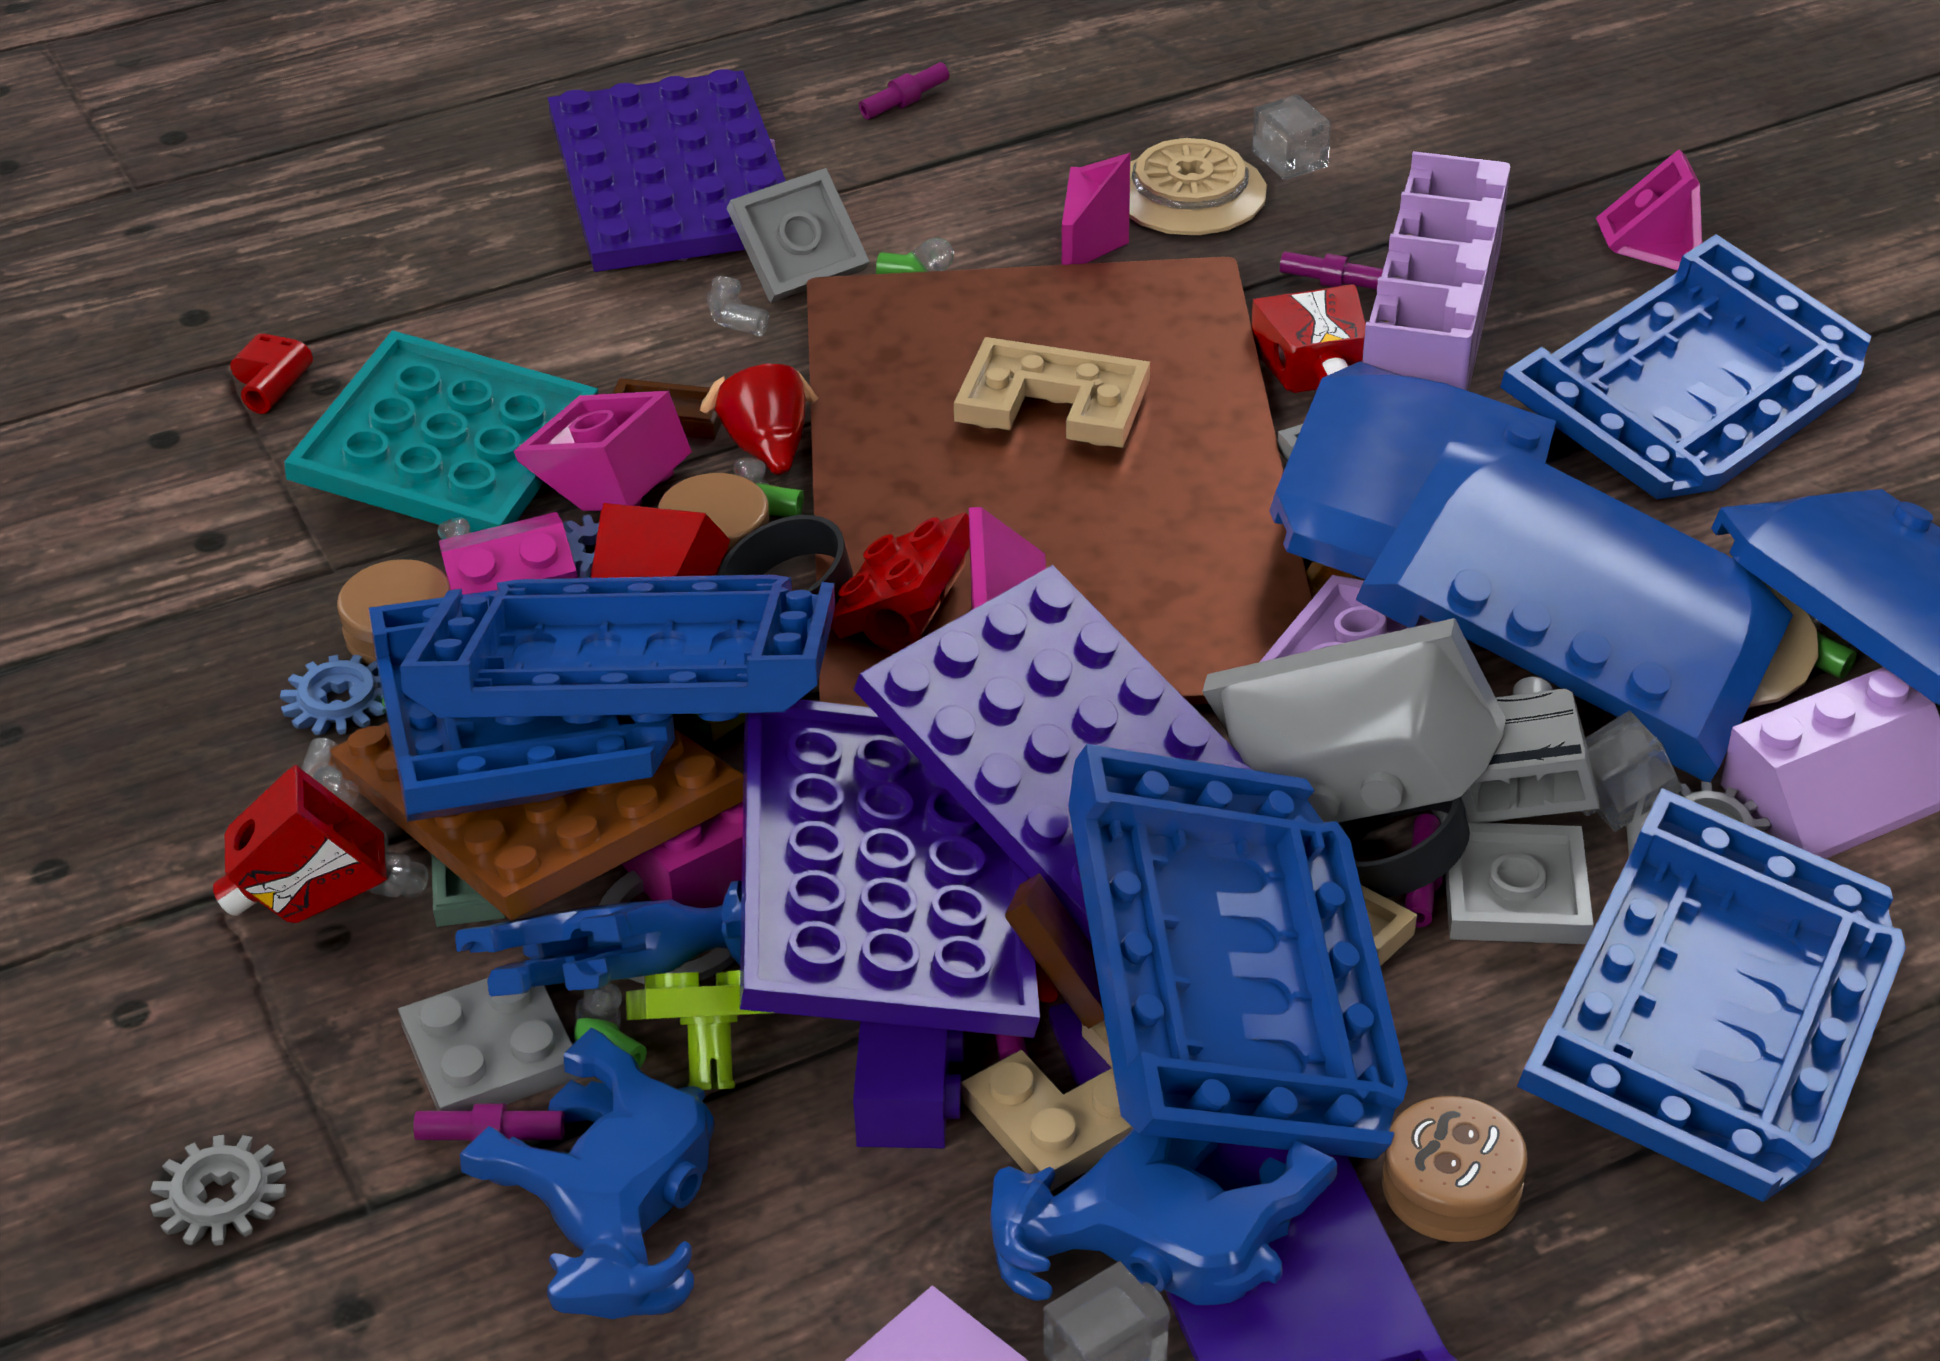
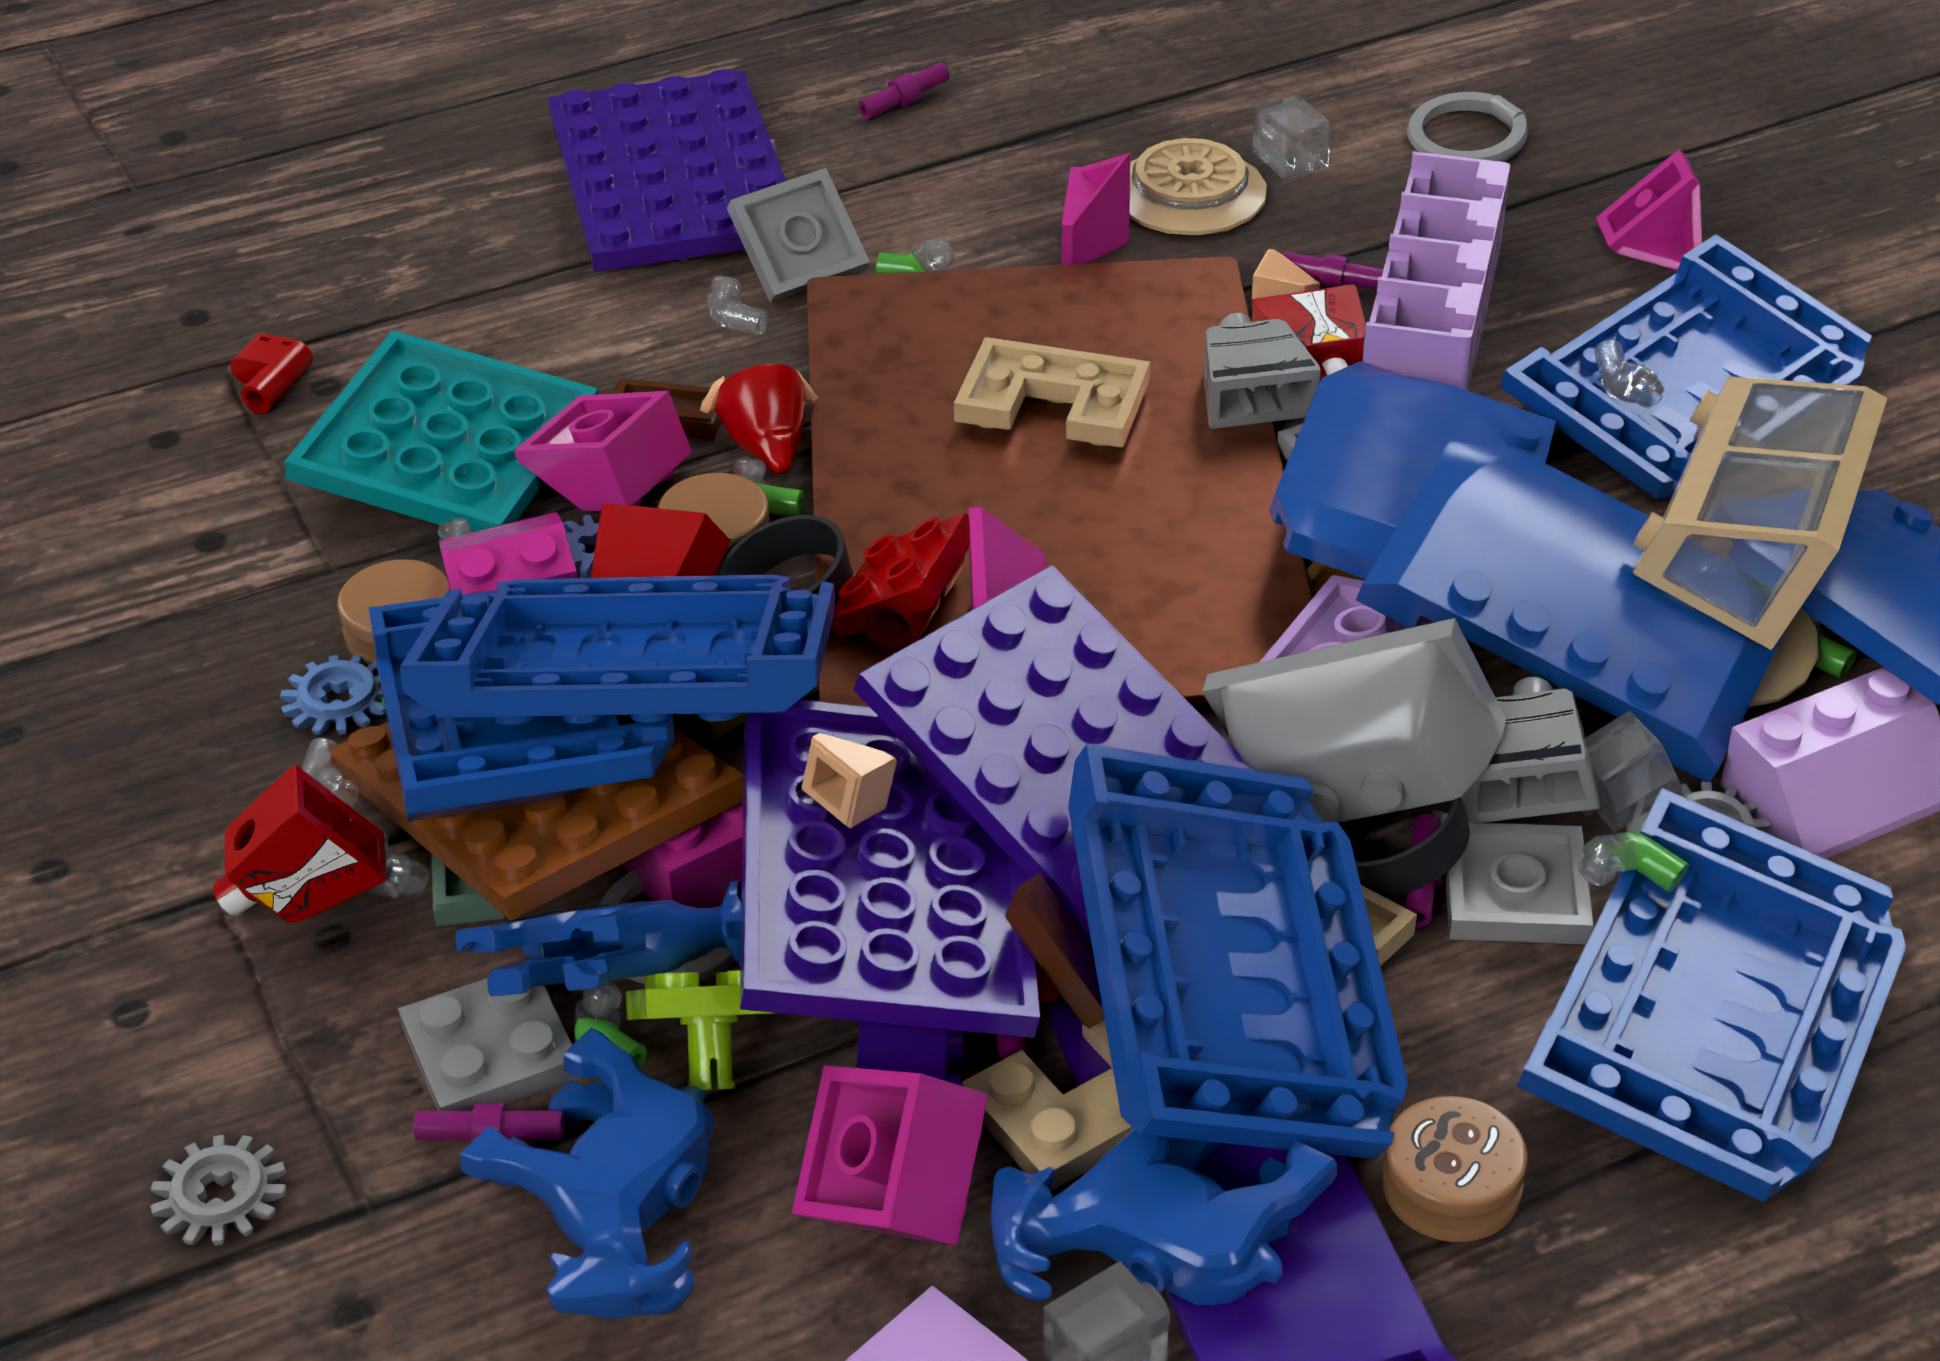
none -> dark pink slope [791,1065,988,1246]
none -> light nougat slope [801,733,897,828]
none -> light grey torso [1204,313,1321,429]
none -> light nougat slope [1251,249,1320,308]
none -> light grey piece [1407,92,1528,162]
none -> arm [1578,832,1689,893]
none -> clear arm [1594,340,1664,408]
none -> windscreen [1632,376,1887,650]

